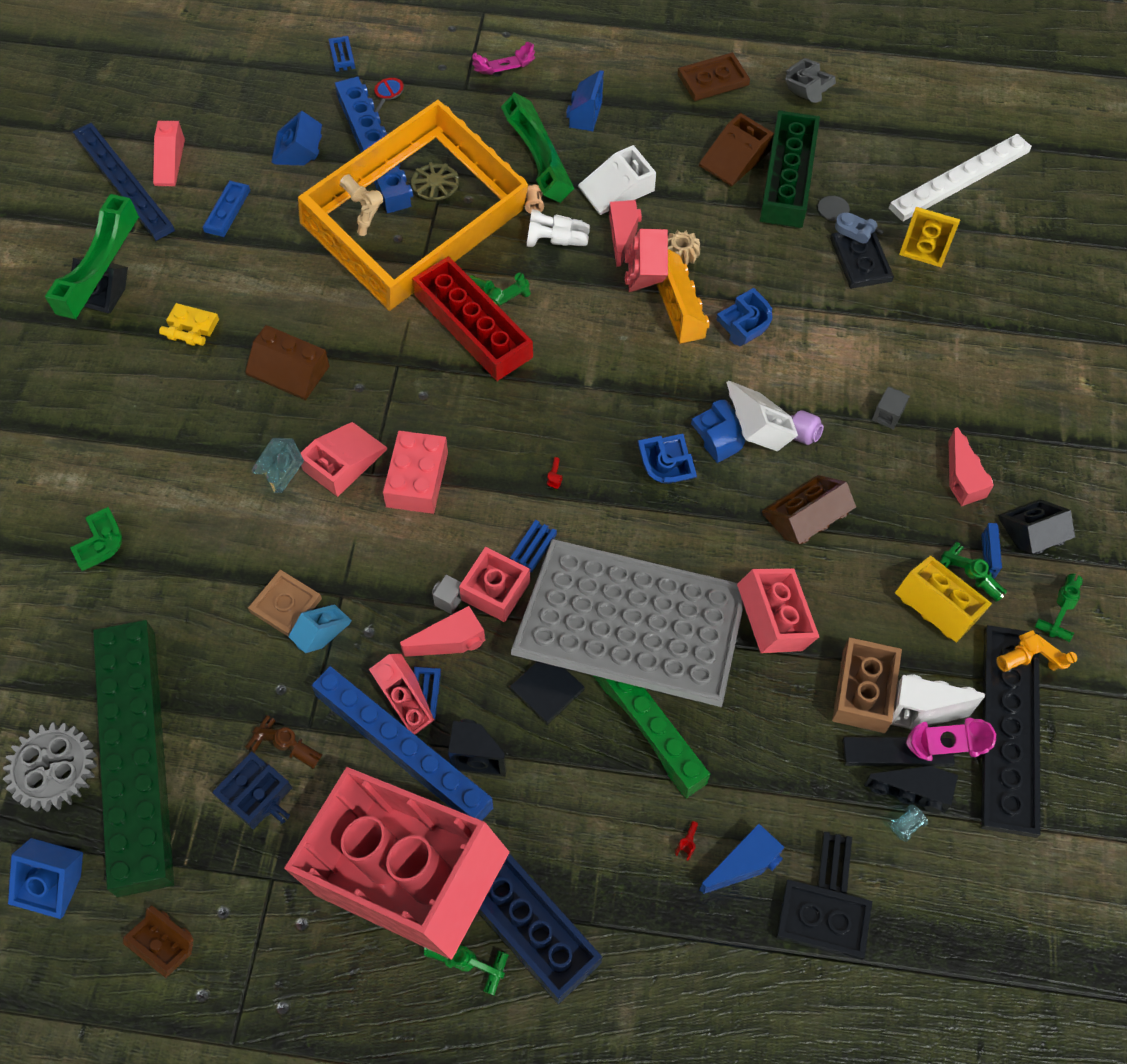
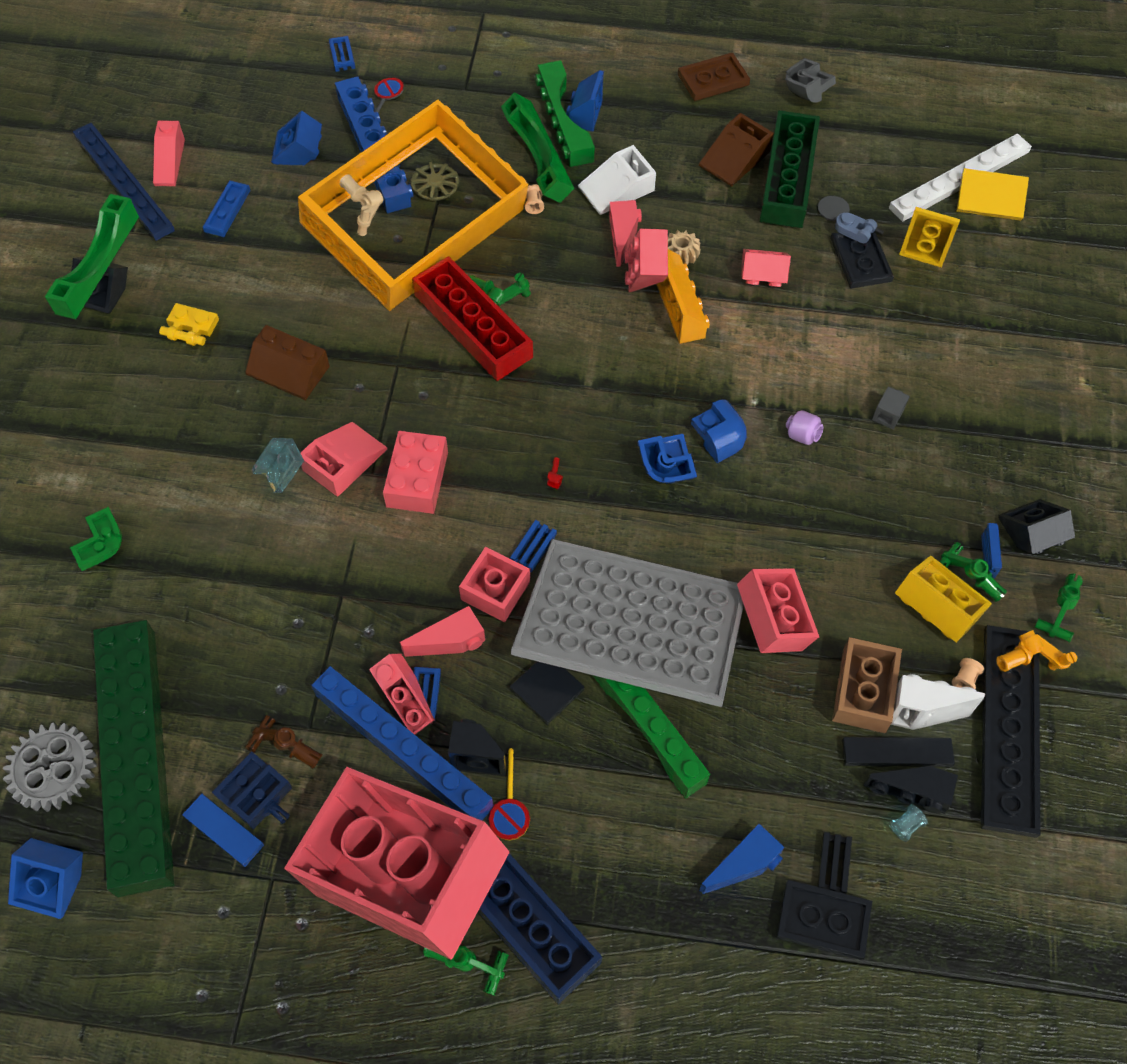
reddish brown bracket [123,905,194,978] -> none
medium nougat plate [248,570,322,636] -> none
dark azure slope [288,604,352,653] -> none
light grey plate [432,575,462,614] -> none
dark pink piece [472,42,535,75] -> none
white piece [527,209,590,247] -> none
red hand [675,821,698,861] -> none
blue brick [716,288,772,346] -> none
white slope [726,381,798,451] -> none
reddish brown slope [762,475,856,544] -> none
dark pink piece [906,718,996,761] -> none
coral slope [948,427,994,506] -> none
none -> blue tile [182,794,264,867]
none -> piece [489,748,530,840]
none -> green arch [535,60,595,167]
none -> coral slope [741,249,791,287]
none -> light nougat bush [952,658,984,689]
none -> yellow tile [957,168,1029,221]

